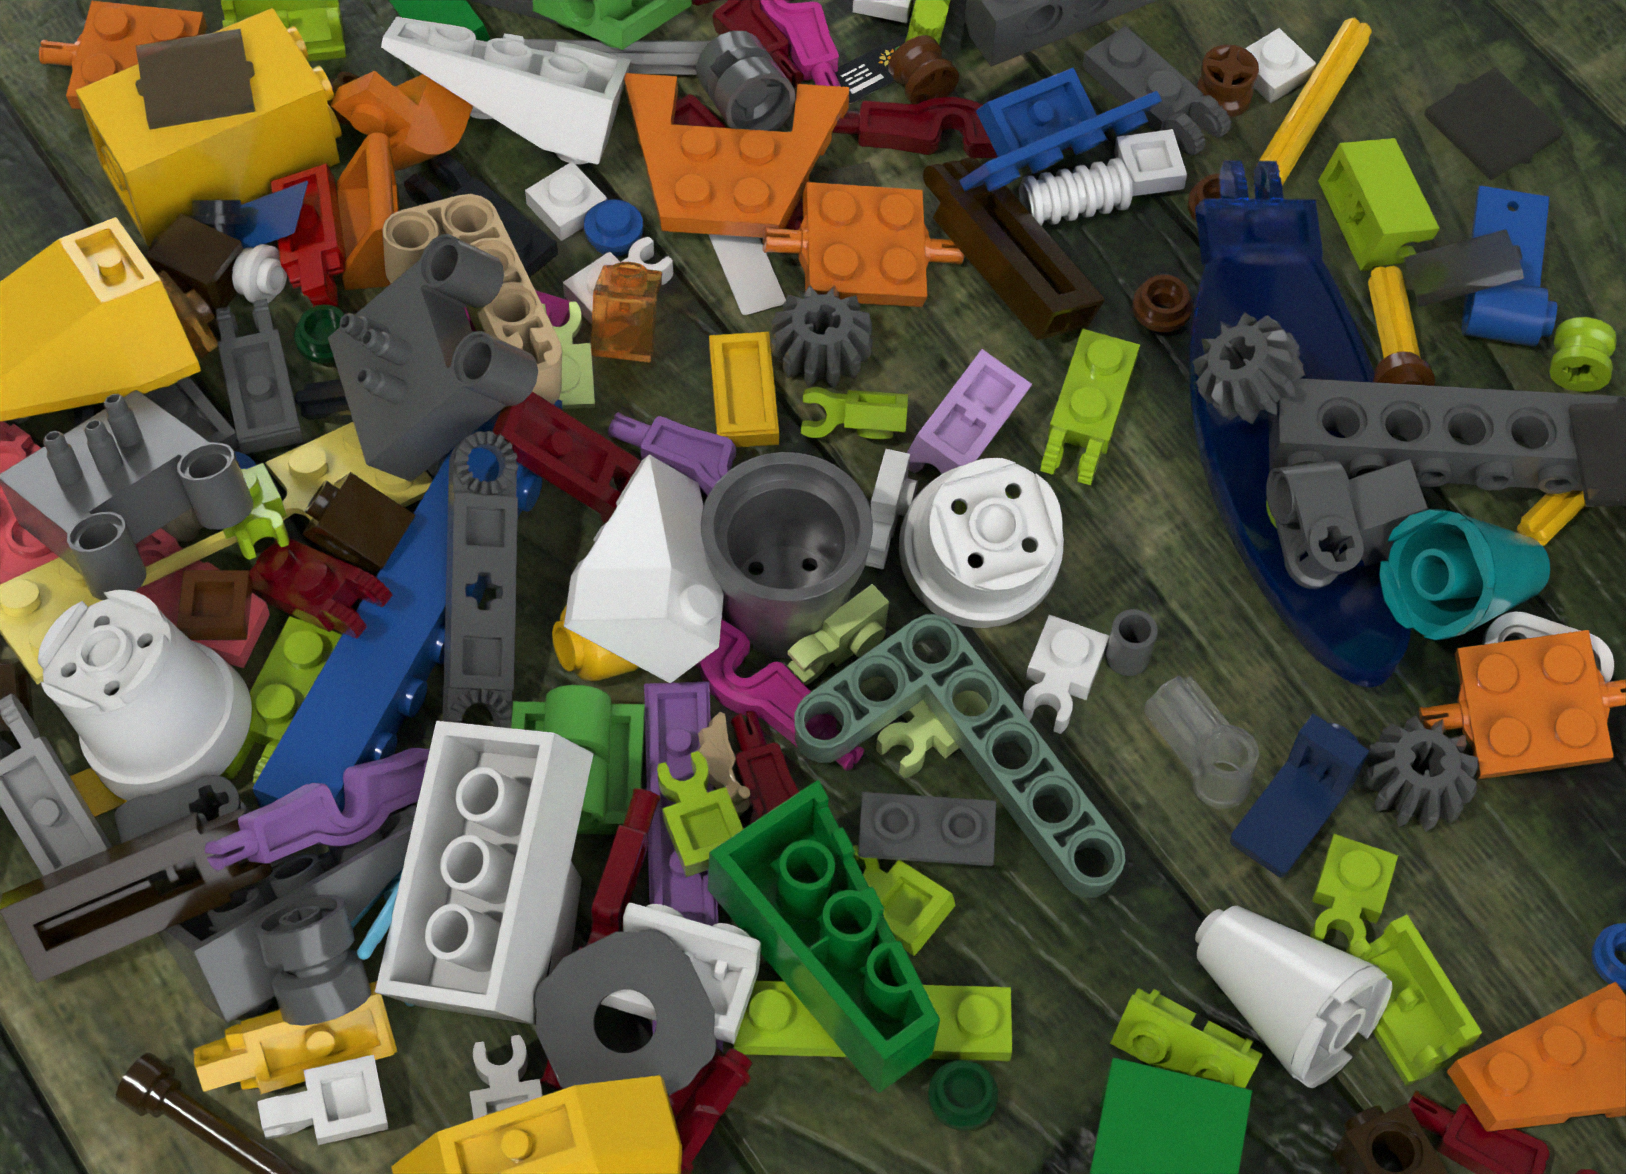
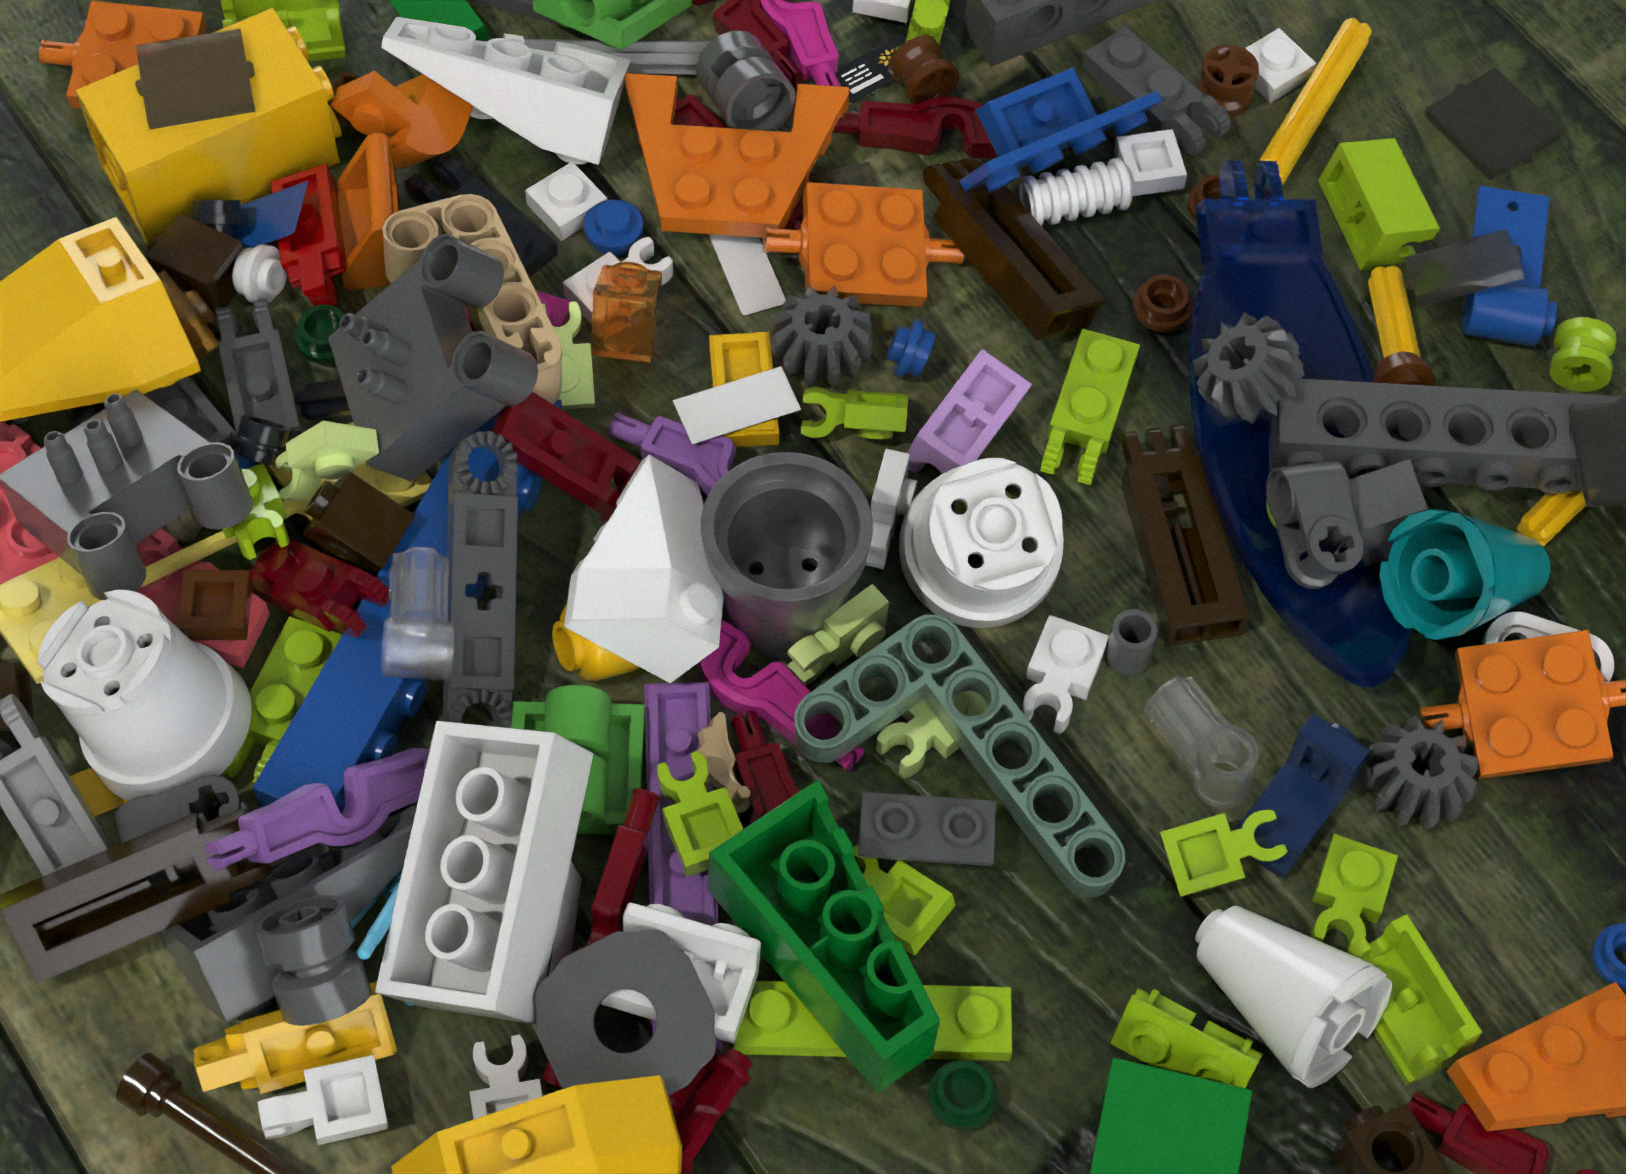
none -> black plate [229,415,291,465]
none -> yellowish green plate [275,420,379,502]
none -> clear piece [381,547,454,681]
none -> white sticker [673,366,801,444]
none -> blue plate [886,319,935,378]
none -> dark brown hinge [1121,424,1250,647]
none -> lime plate [1160,810,1287,897]

